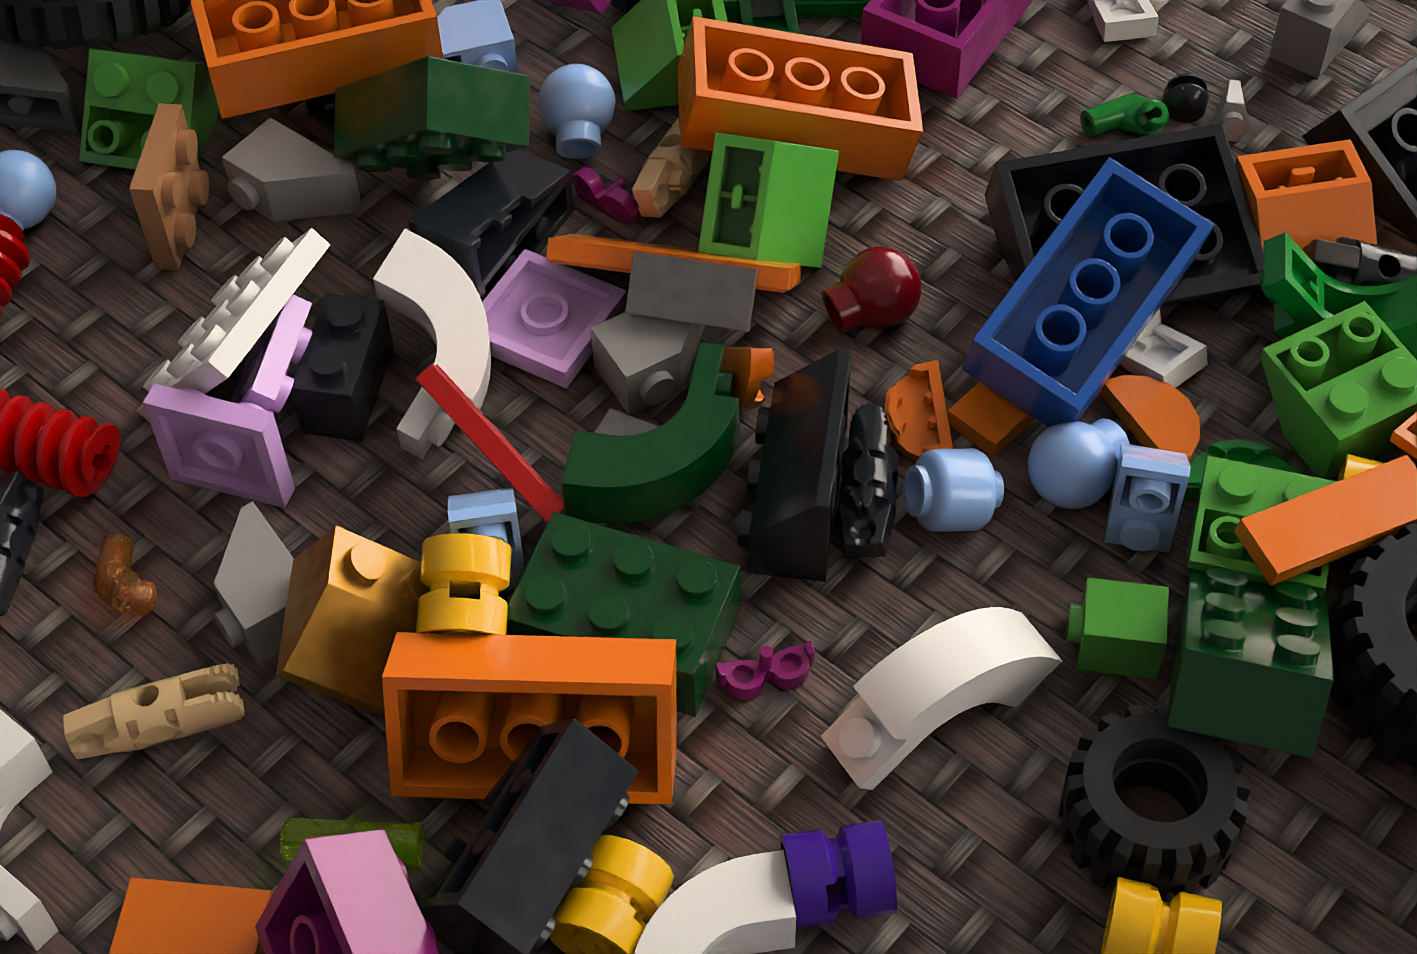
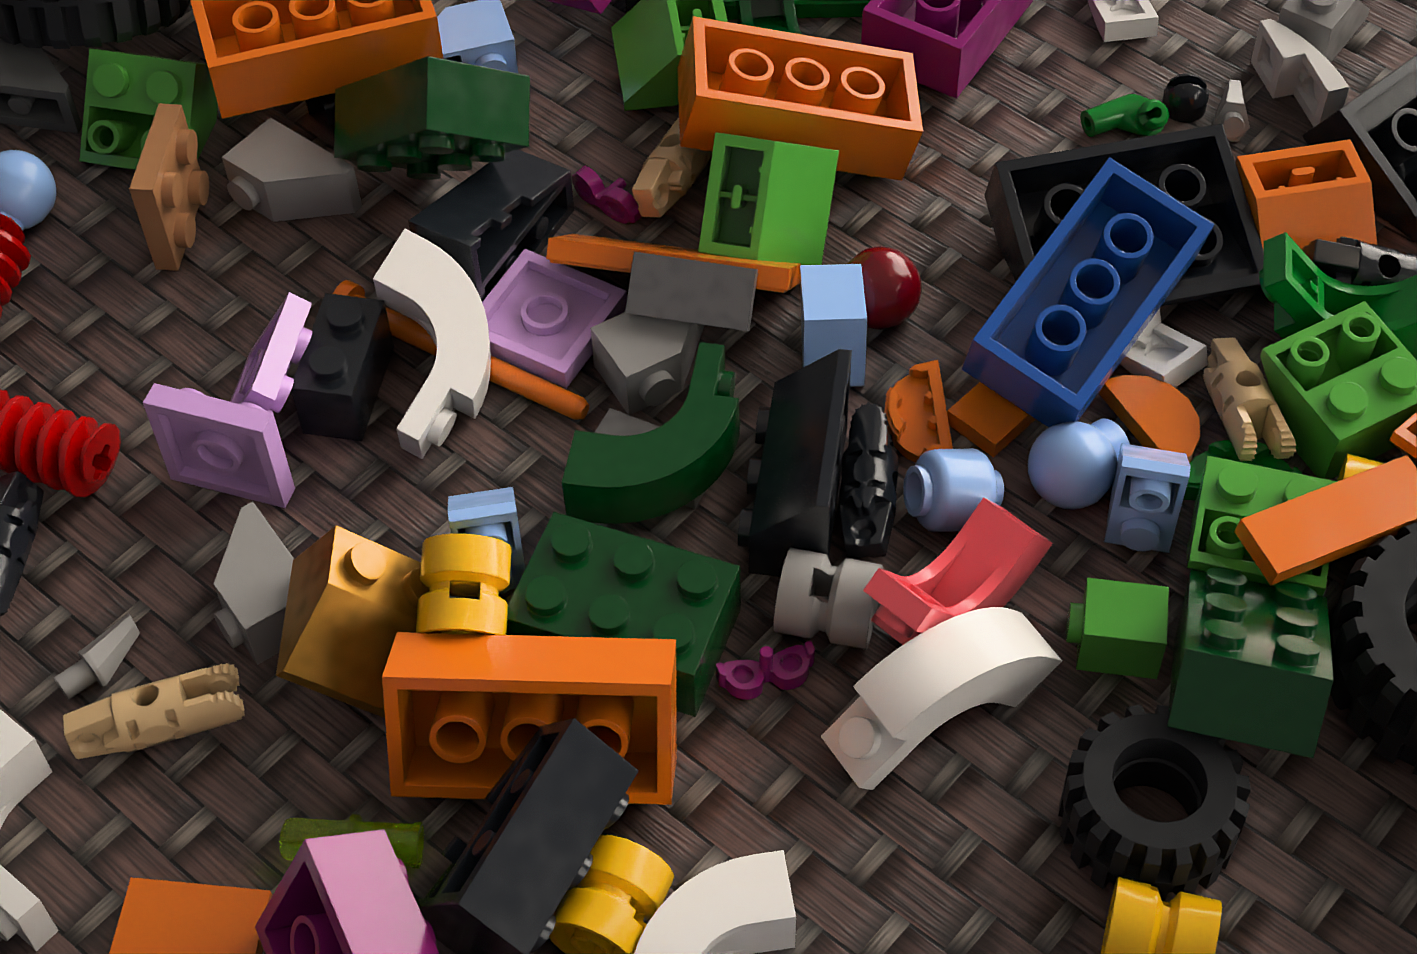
clear orange arm [93,534,157,616] -> none
white plate [137,228,330,422] -> none
red tile [415,363,565,524] -> none
light blue piece [538,64,616,159] -> none
orange tile [725,347,774,410] -> none
dark purple wheel [780,820,897,929] -> none
none -> light grey bar [54,613,140,700]
none -> orange bar [333,280,590,420]
none -> light grey wheel [774,548,883,650]
none -> light blue slope [800,264,867,387]
none -> coral arch [863,497,1053,645]
none -> tan hinge [1203,337,1297,461]
none -> white slope [1251,19,1349,127]

